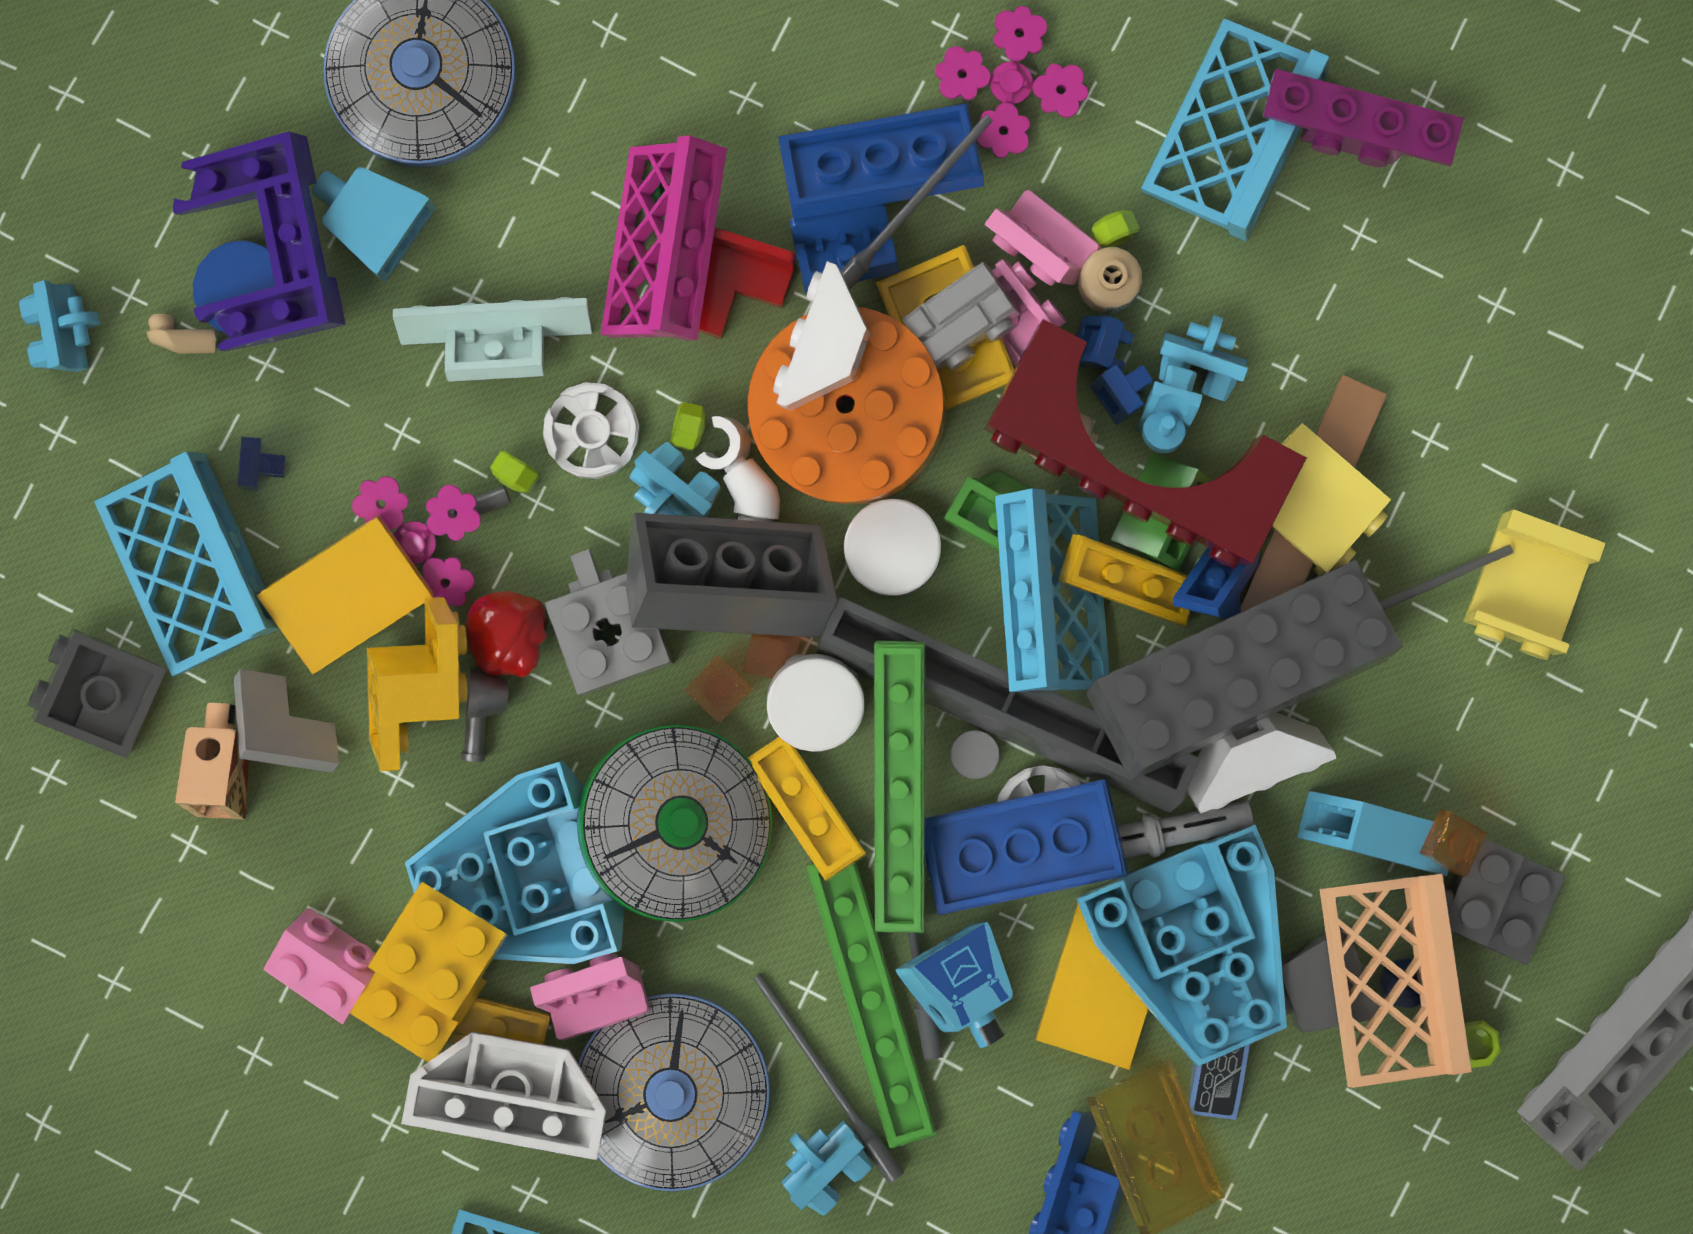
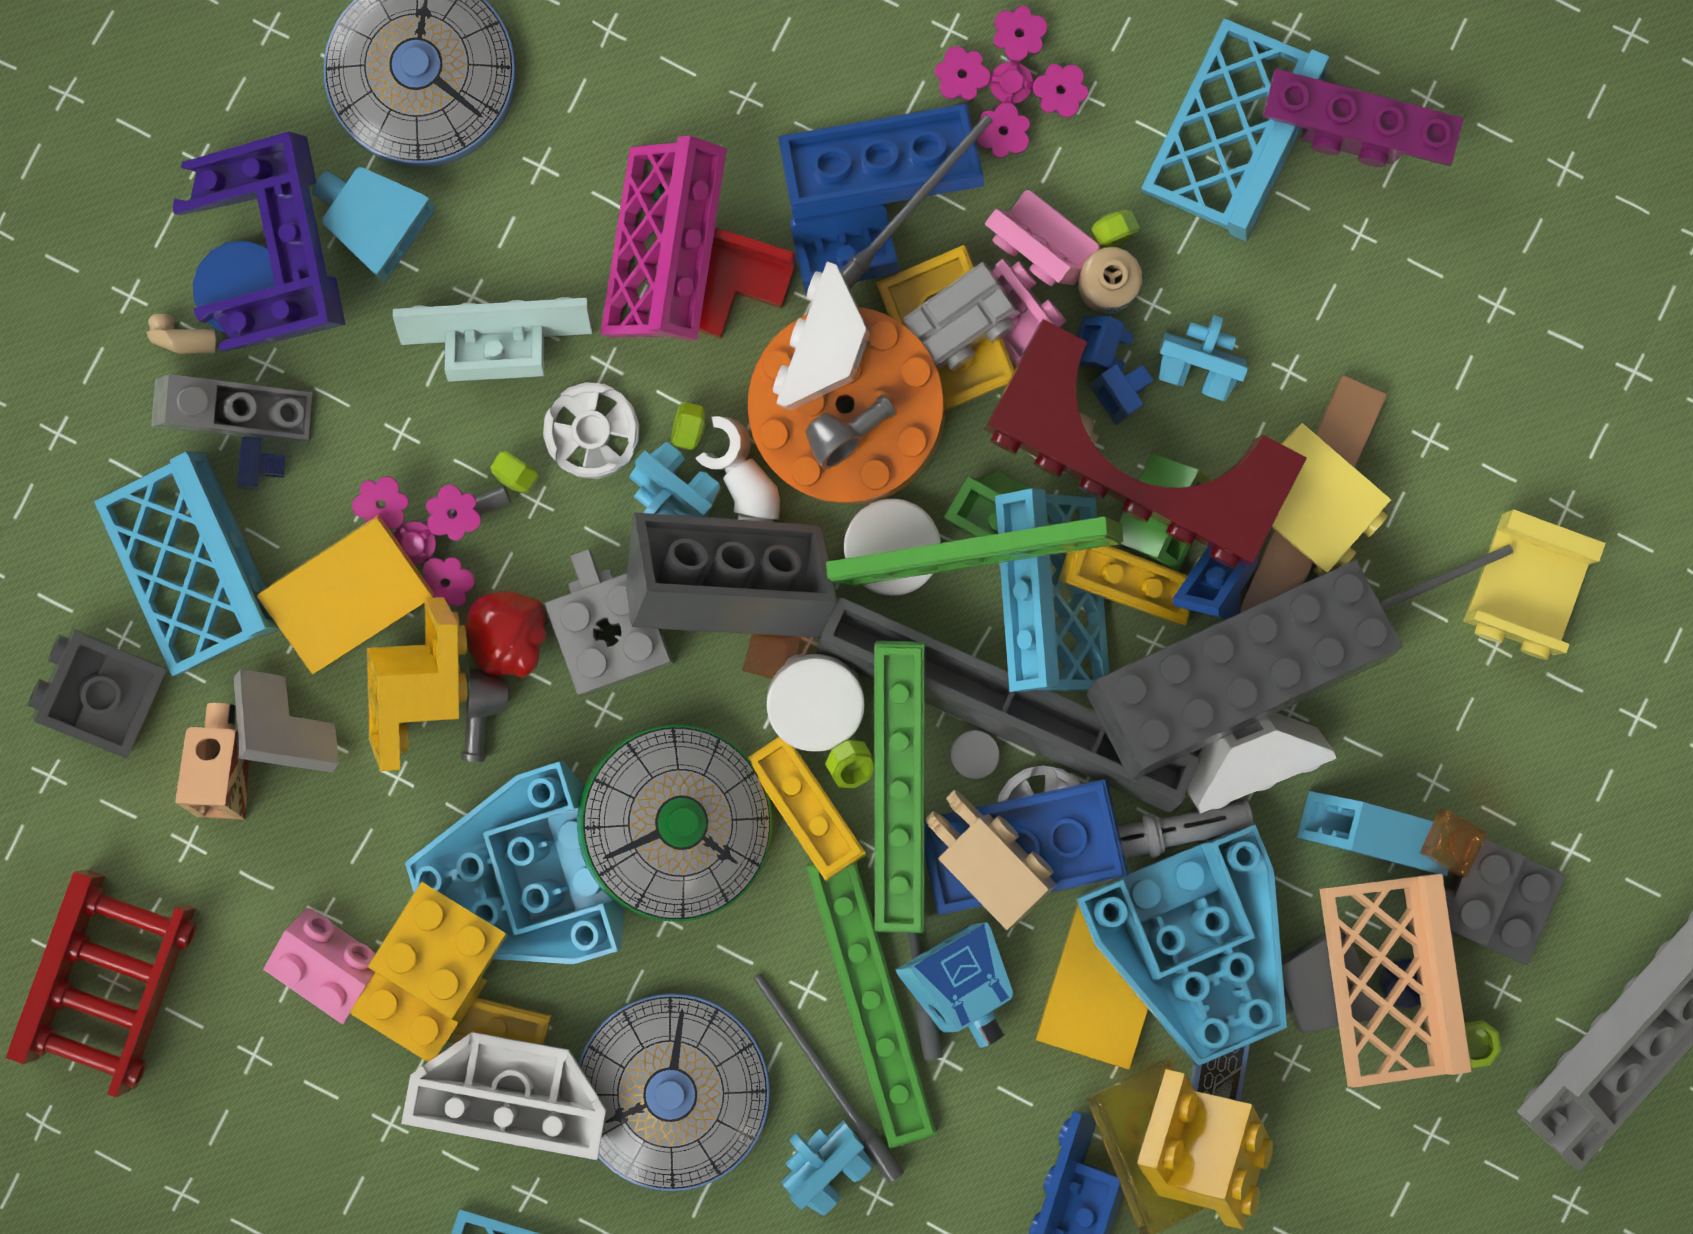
medium azure hips [19,280,101,372] -> none
bright pink bracket [530,953,650,1041] -> none
clear orange plate [684,655,753,724] -> none
medium azure hips [1136,365,1202,453] -> none
none -> red fence [5,870,197,1097]
none -> light grey slope [151,374,312,441]
none -> flat silver bar [805,394,897,469]
none -> lime tile [825,740,875,788]
none -> bright green tile [826,516,1124,587]
none -> tan hinge [925,790,1057,930]
none -> yellow bracket [1137,1069,1273,1230]

